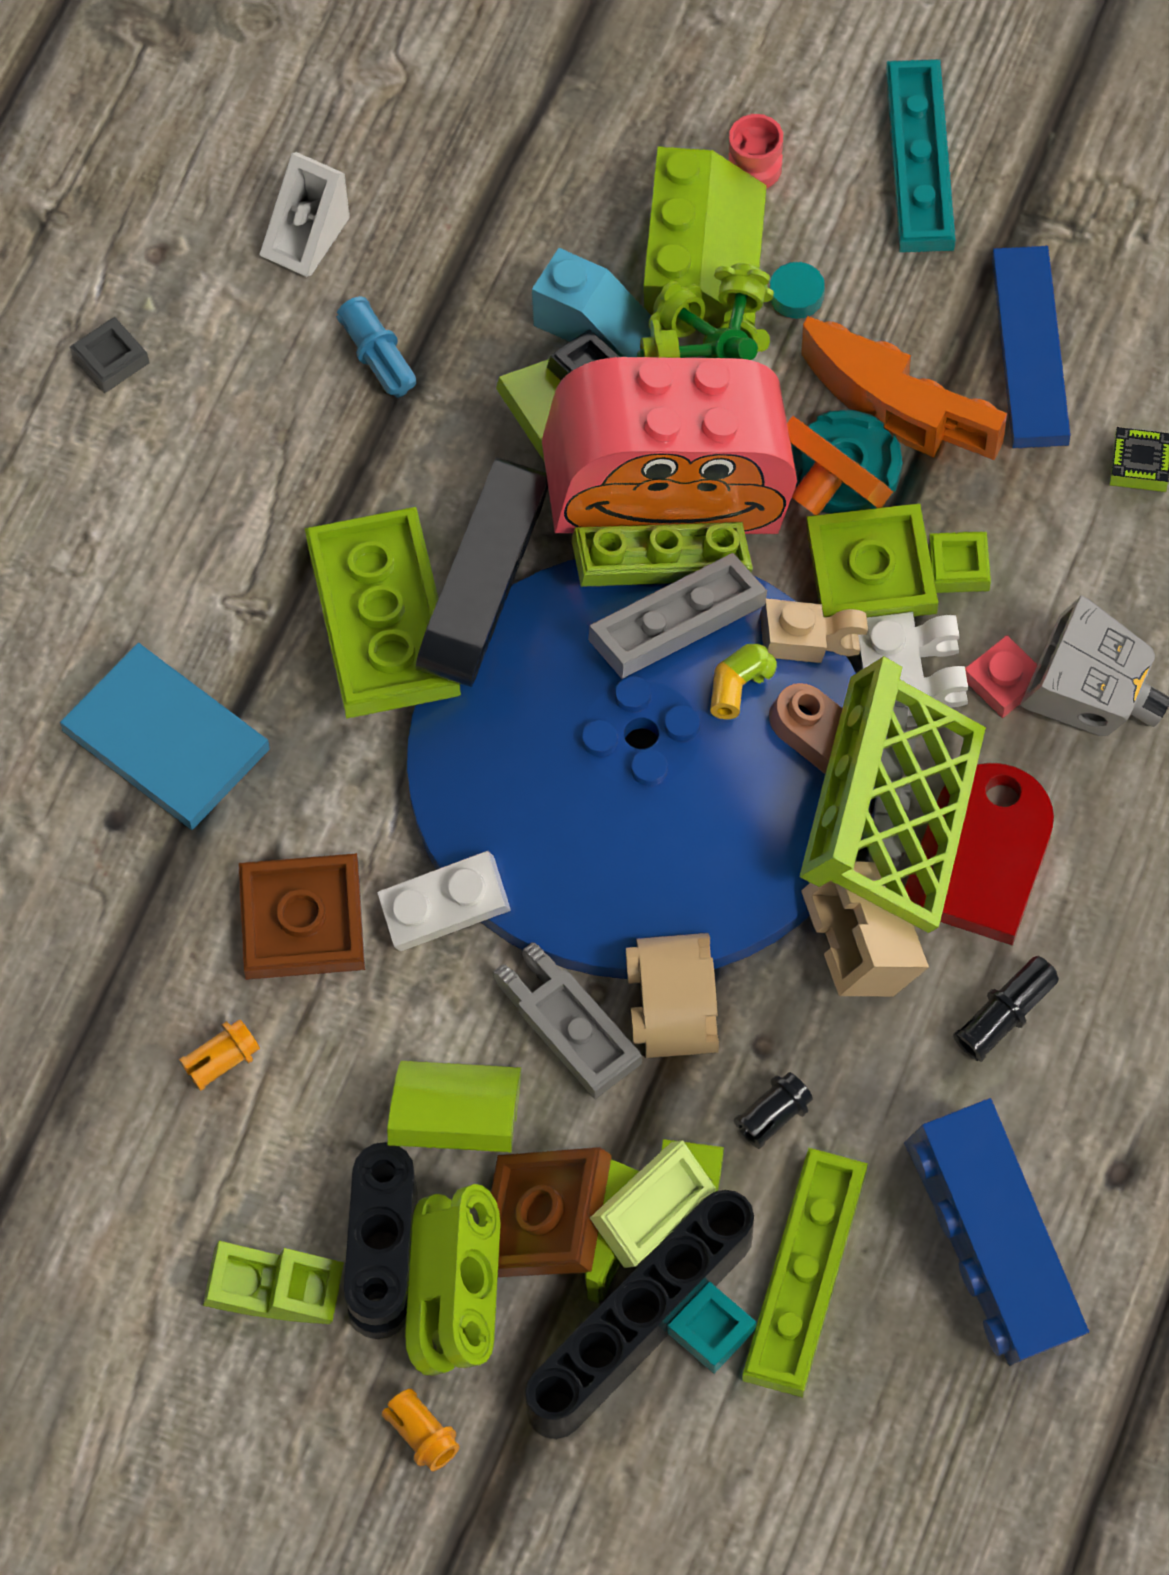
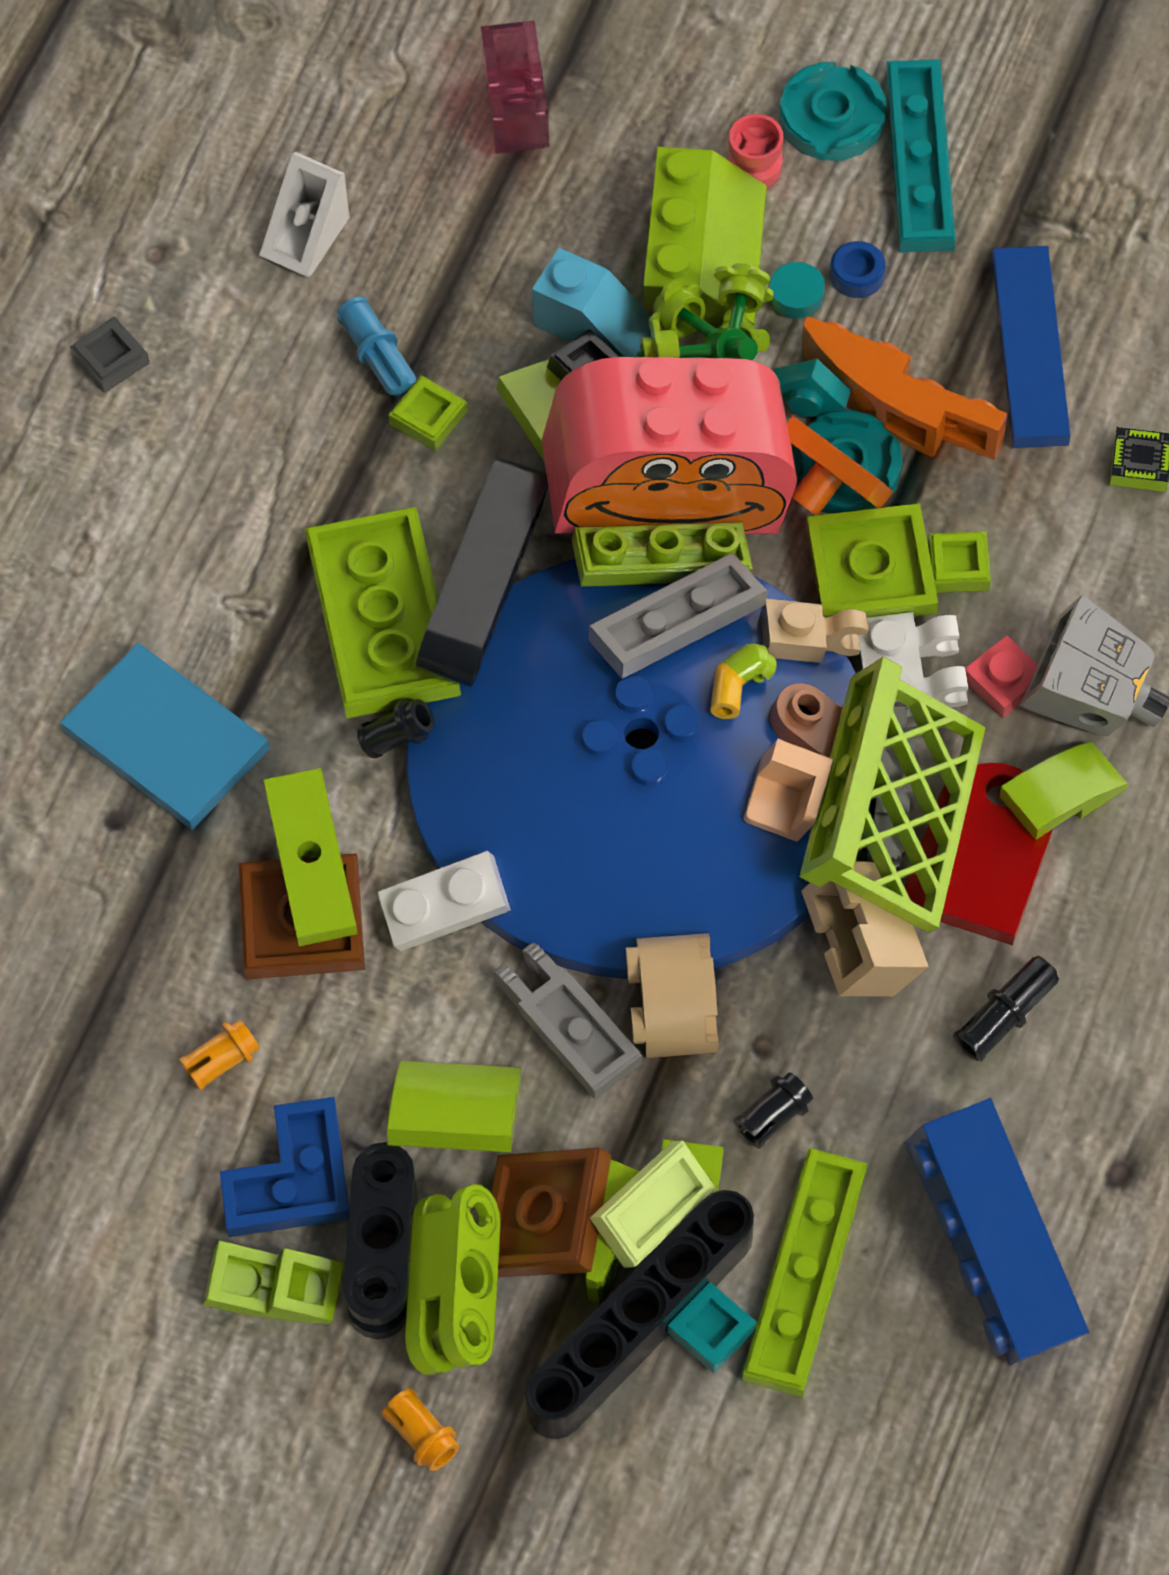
none -> blue plate [220,1097,350,1237]
none -> lime tile [263,768,358,947]
none -> black pin [357,698,434,759]
none -> lime tile [389,375,468,452]
none -> clear pink brick [481,20,549,154]
none -> light nougat panel [743,739,833,842]
none -> teal plate [773,359,851,418]
none -> teal tile [779,62,886,161]
none -> blue tile [830,241,886,298]
none -> lime slope [999,741,1128,840]

